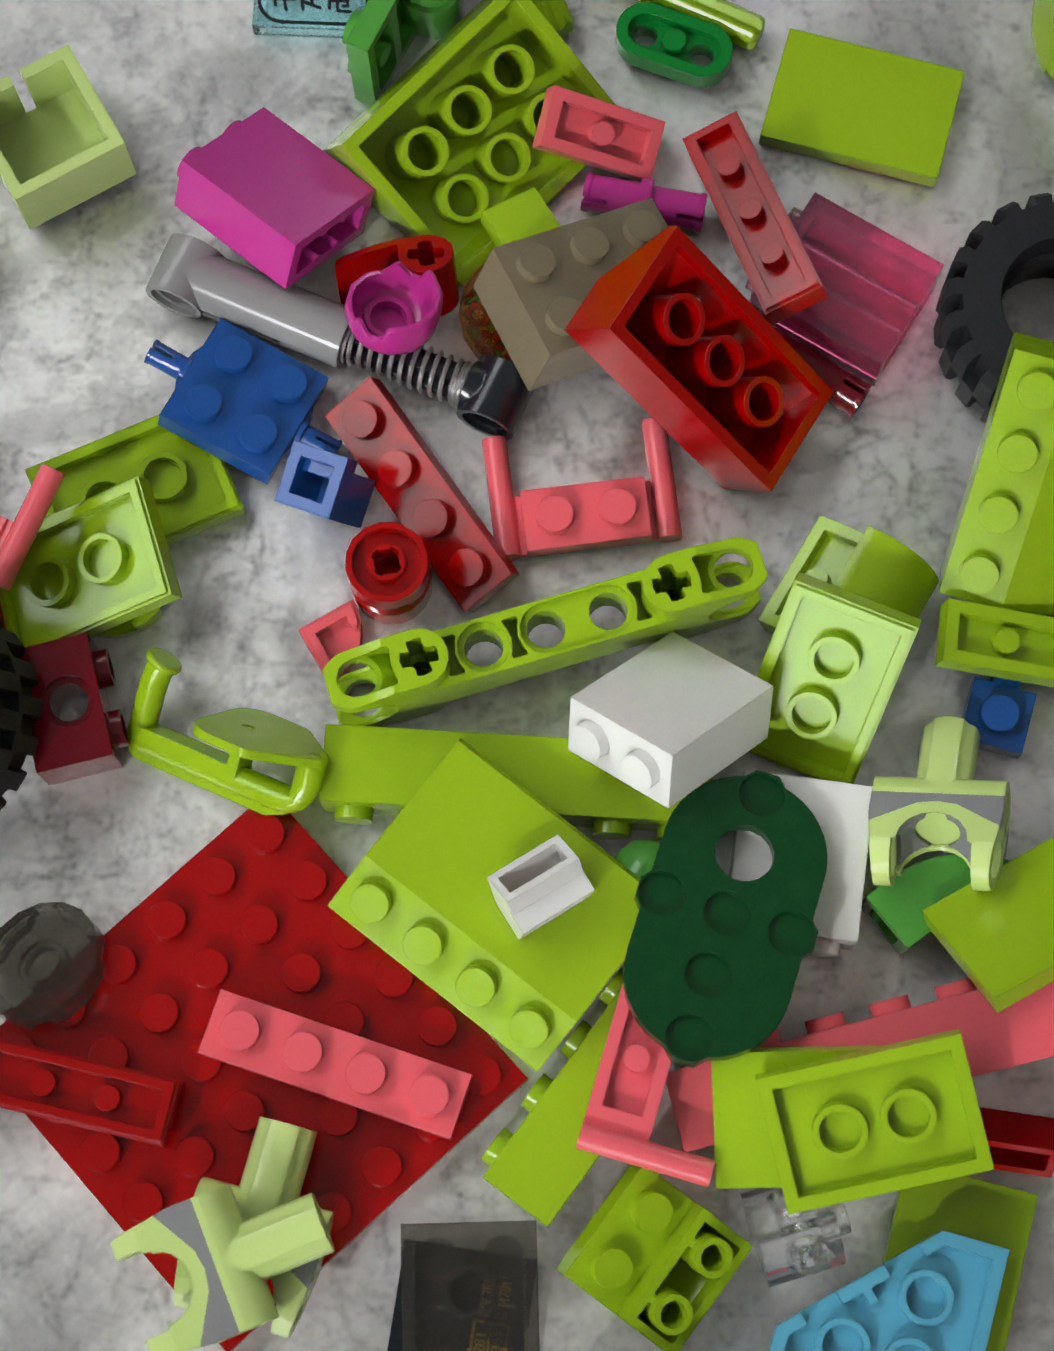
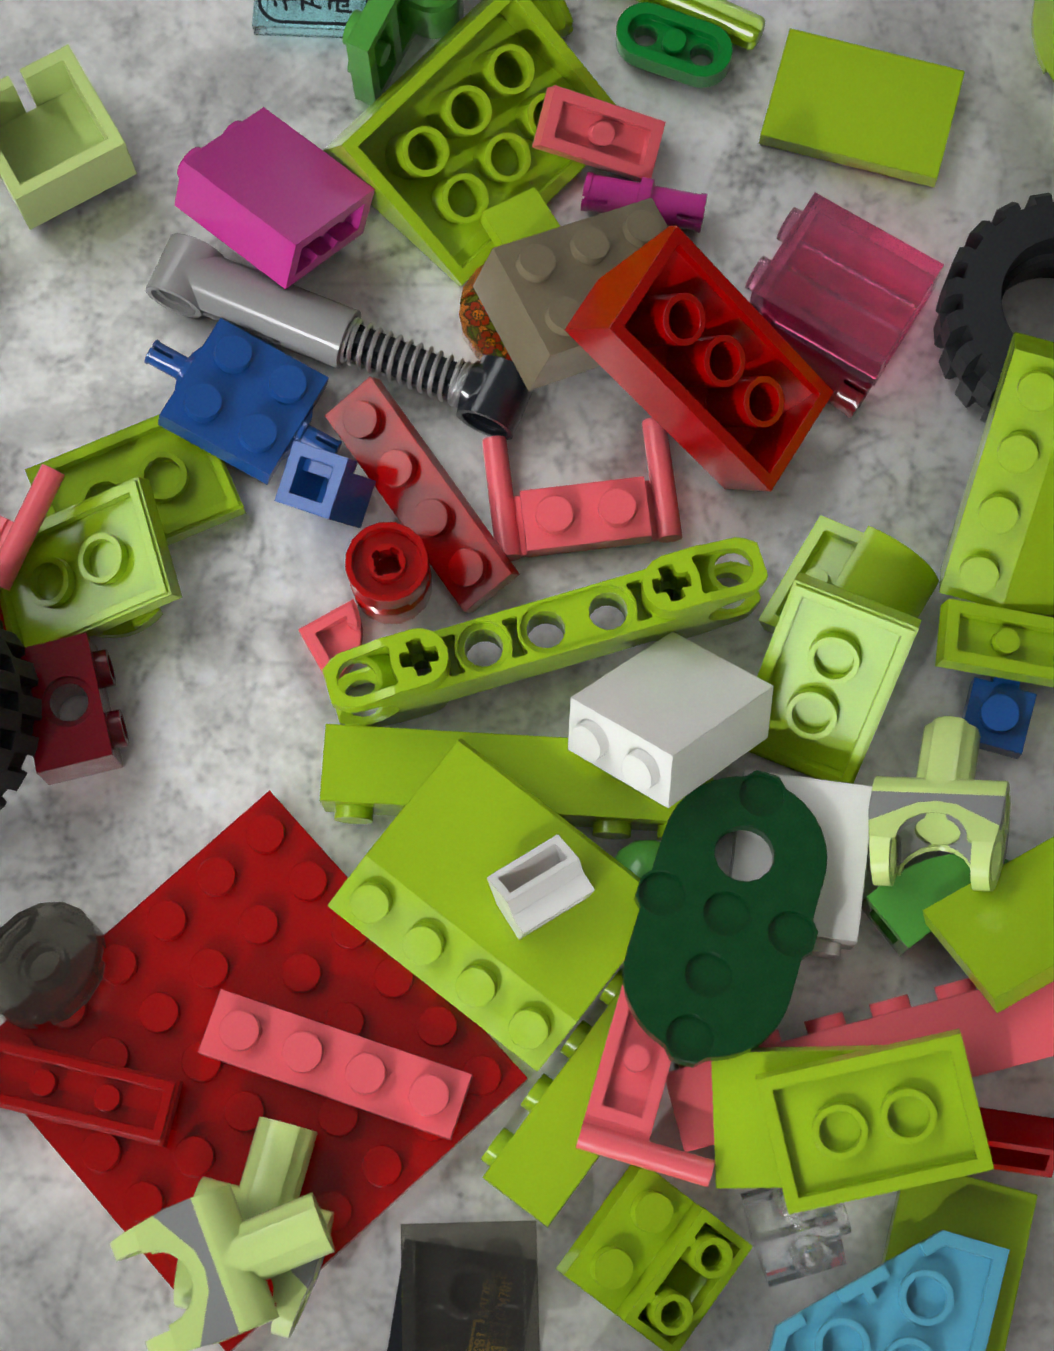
lime piece [126,648,329,815] -> none
red panel [335,235,460,317] -> none
dark pink hair [344,261,443,355] -> none
red tile [682,111,828,325] -> none

